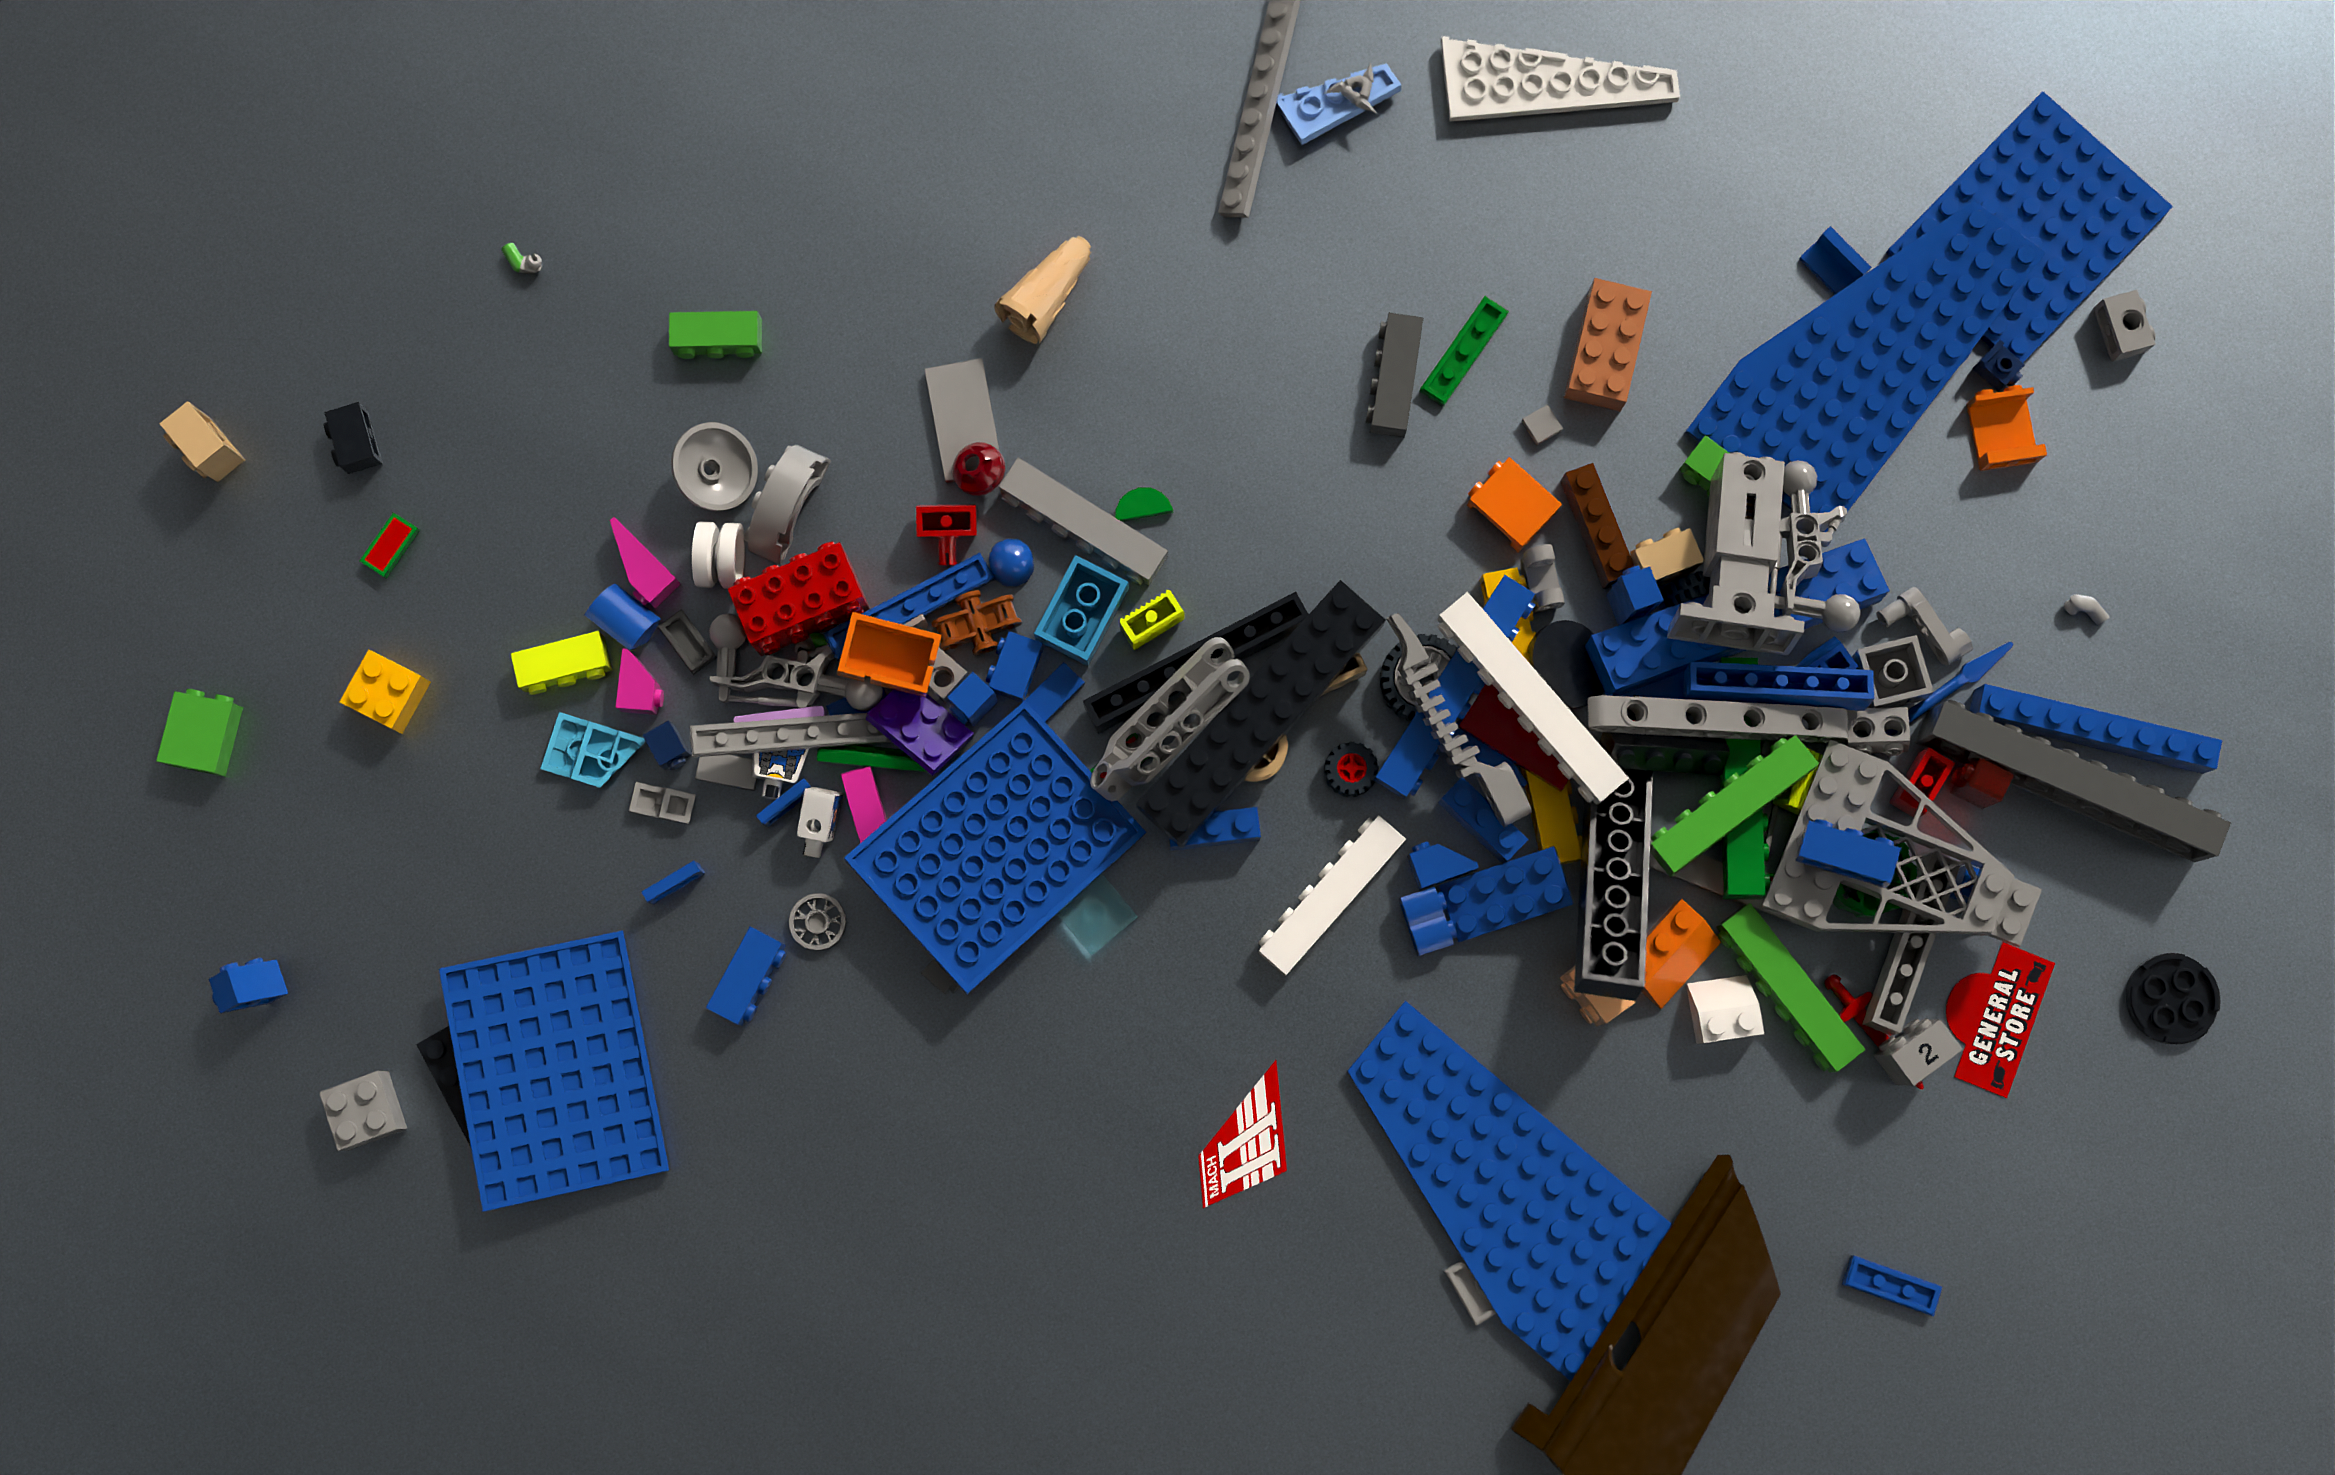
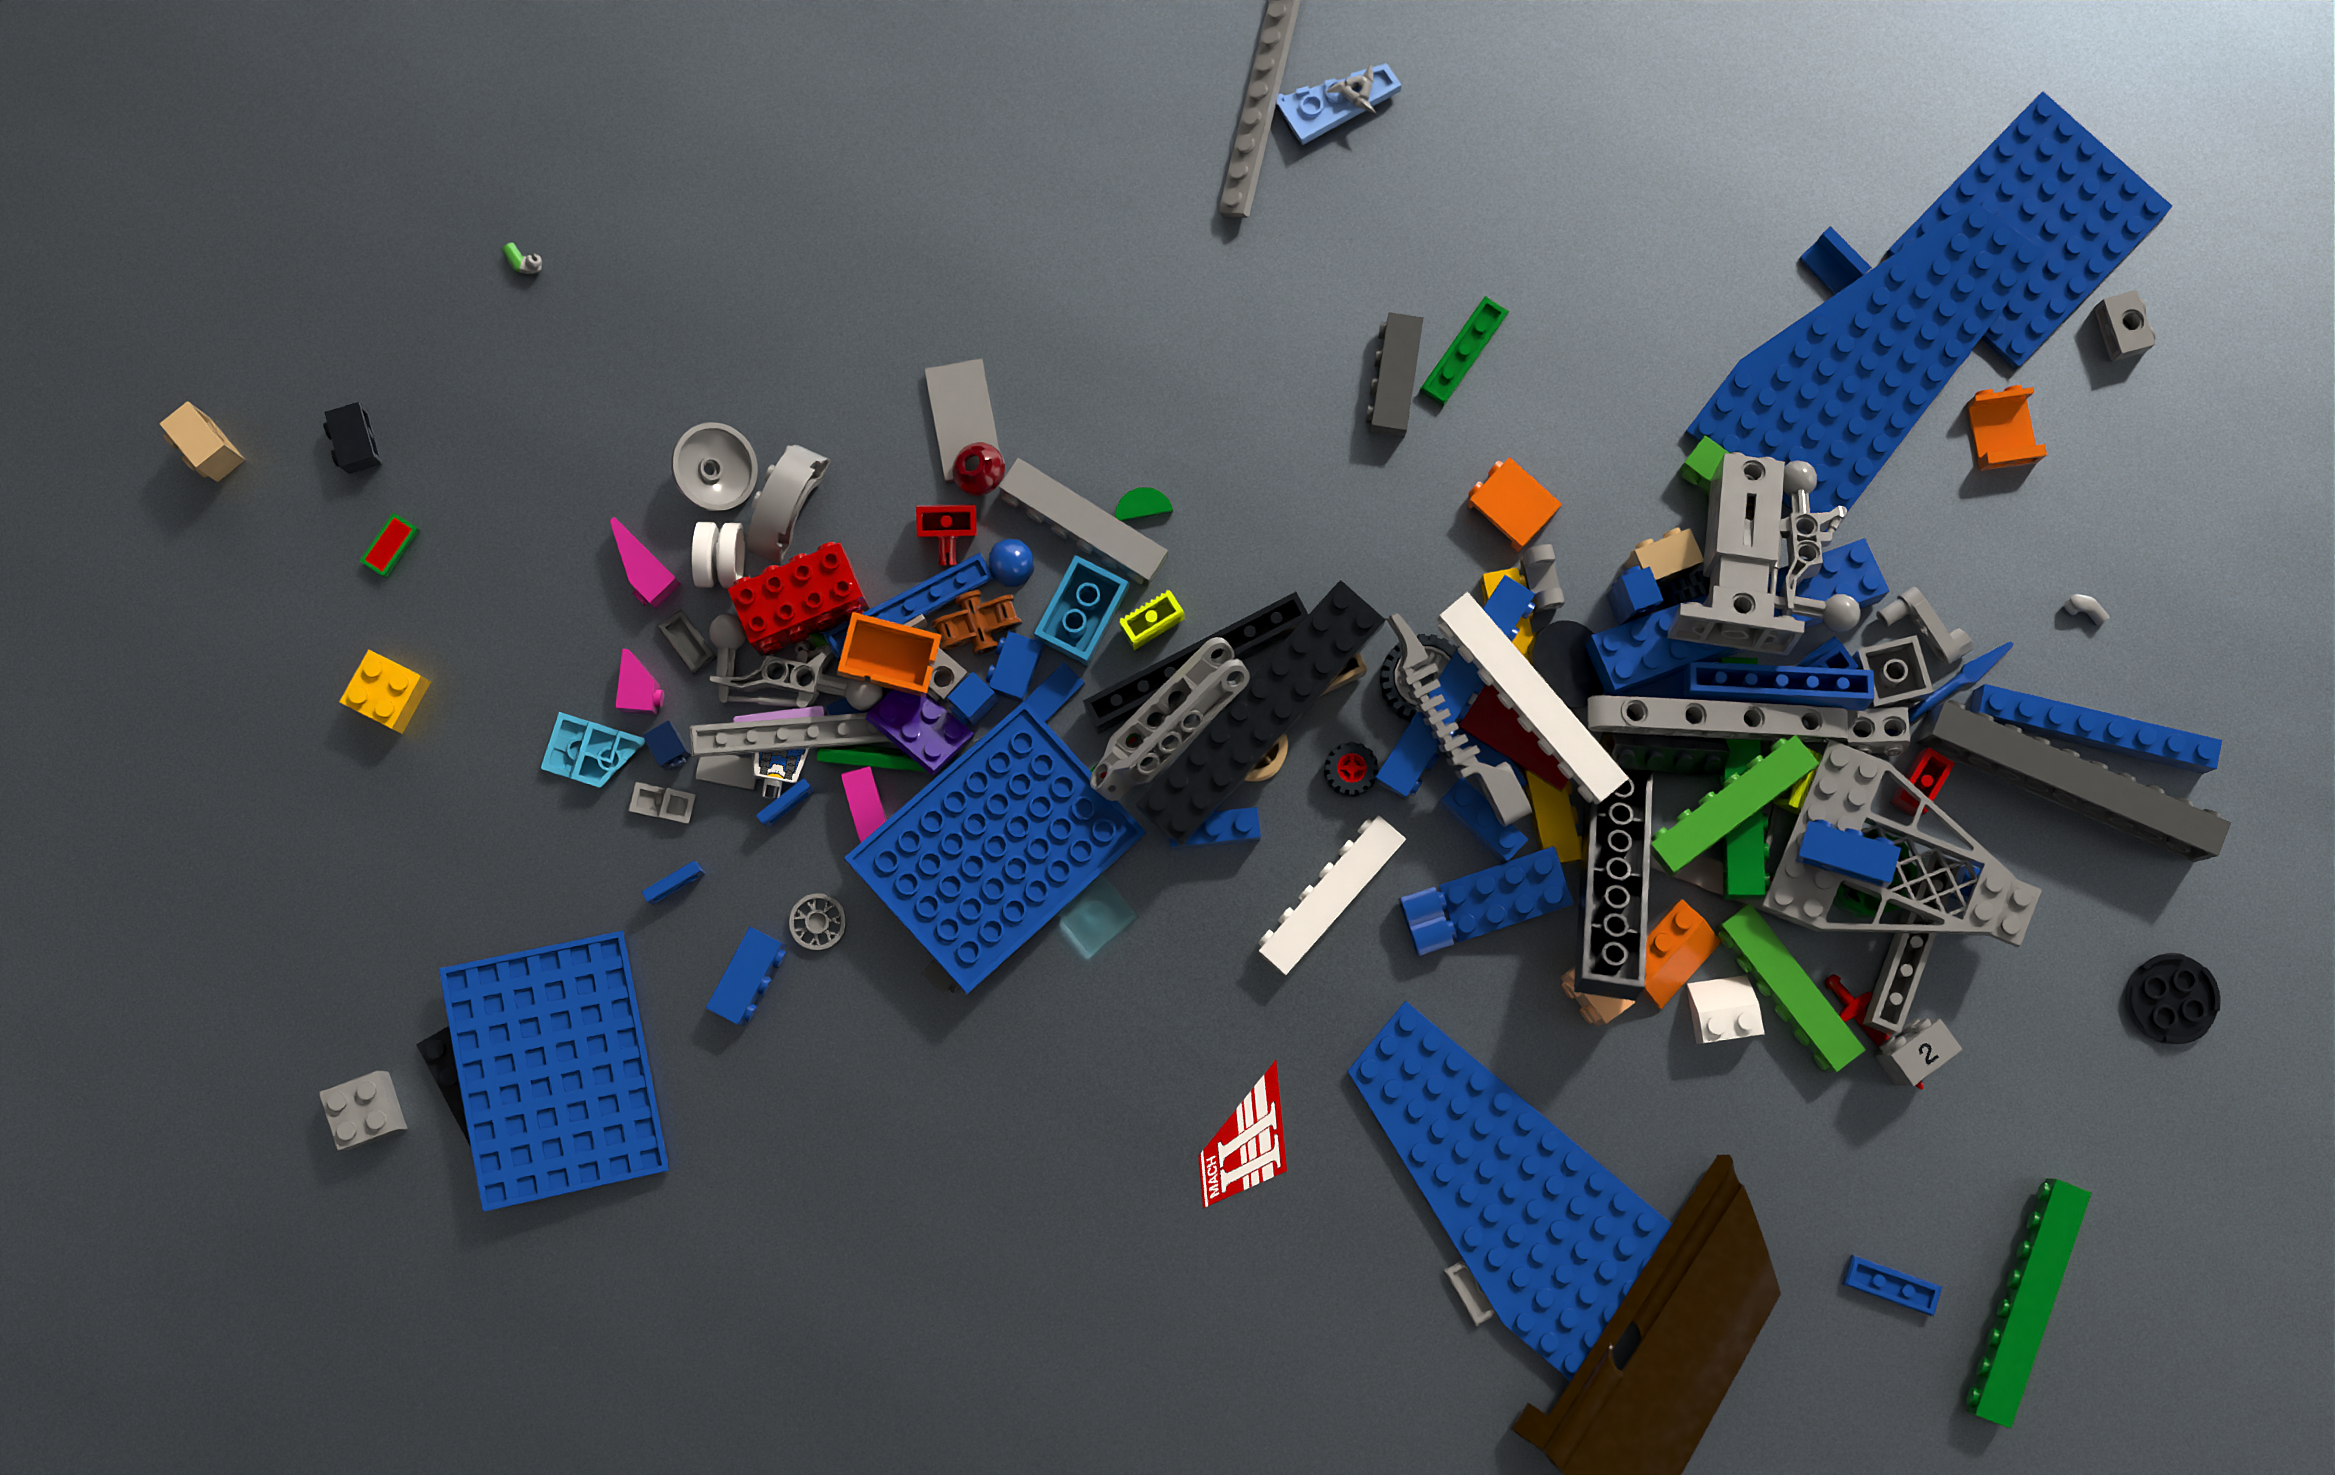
bright green brick [156,689,243,777] -> none
blue brick [209,958,288,1014] -> none
neon yellow brick [511,631,612,695] -> none
blue brick [584,583,661,651] -> none
bright green brick [669,311,762,359] -> none
white torso [797,787,844,858] -> none
tan cone [994,236,1091,344] -> none
blue slope [1407,841,1479,891] -> none
white wing [1440,36,1680,122] -> none
light grey tile [1521,404,1563,445] -> none
reddish brown brick [1560,463,1634,589] -> none
nougat brick [1564,278,1652,412] -> none
red sticker [1946,942,2055,1098] -> none
clear red brick [1950,758,2014,809] -> none
dark blue brick [1972,340,2025,392] -> none
none -> green brick [1966,1178,2092,1429]

